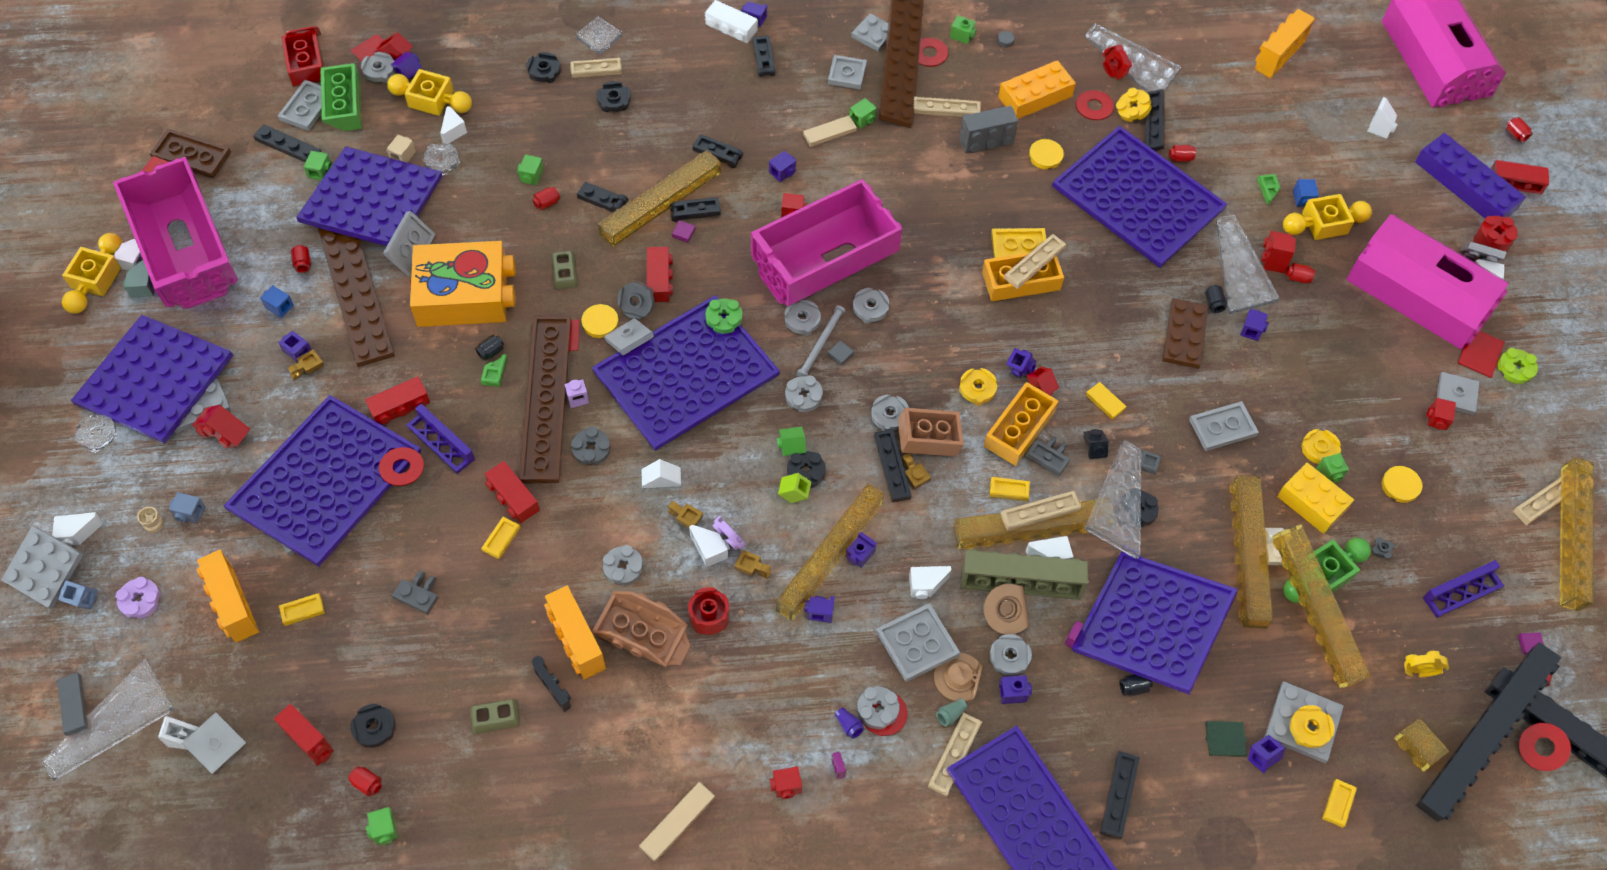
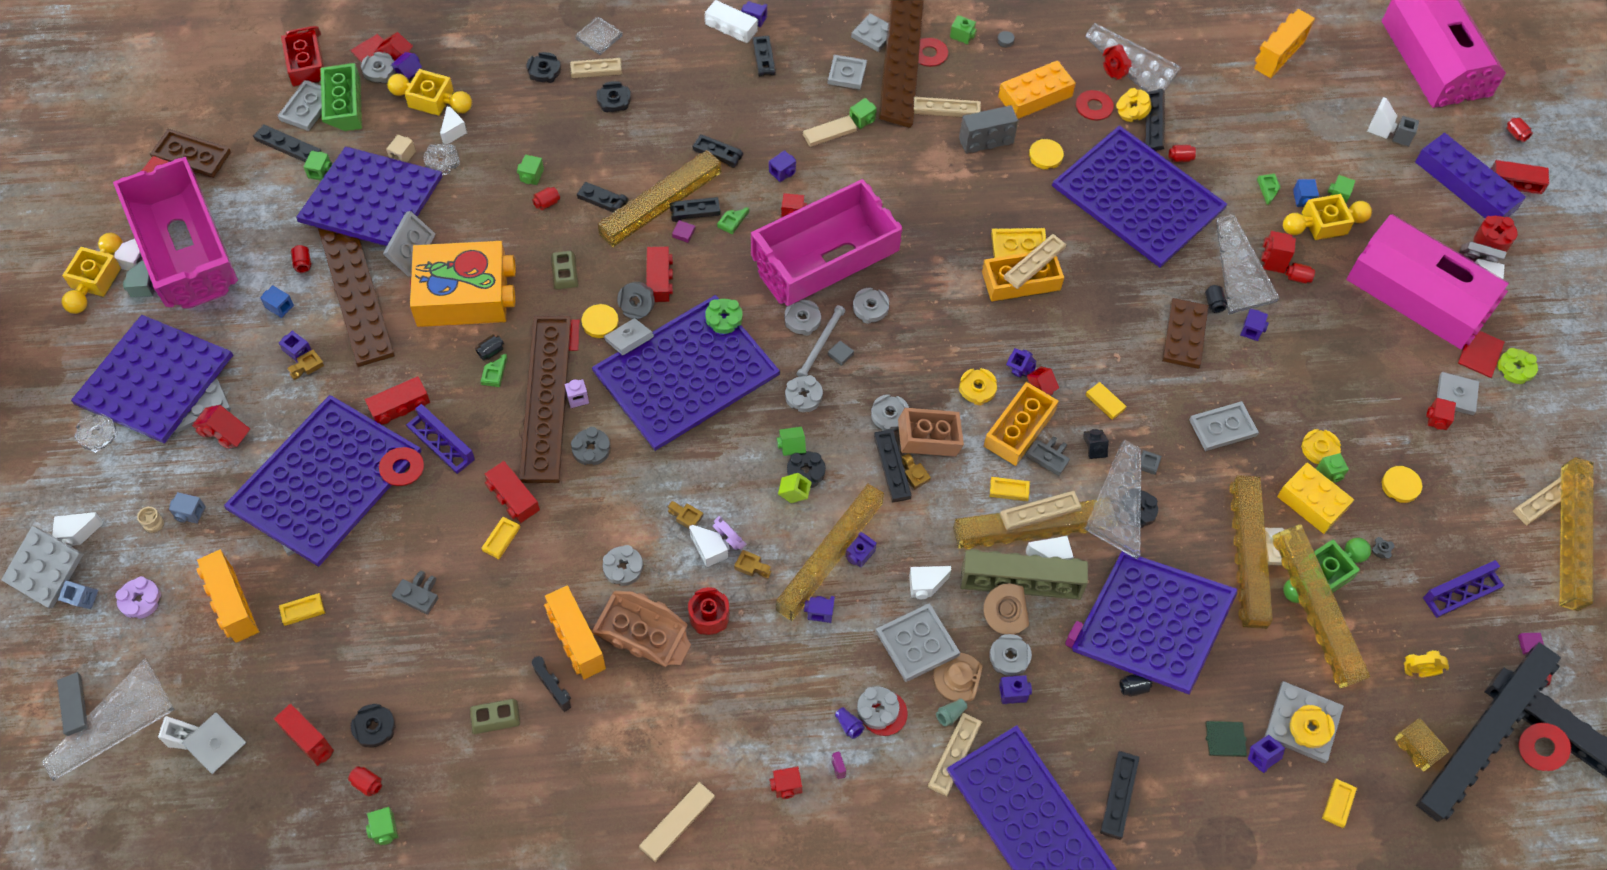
white slope [642,459,681,488] -> none
none -> bright green tile [717,207,749,235]
none -> bright green brick [1327,175,1355,203]
none -> dark grey brick [1392,116,1419,146]

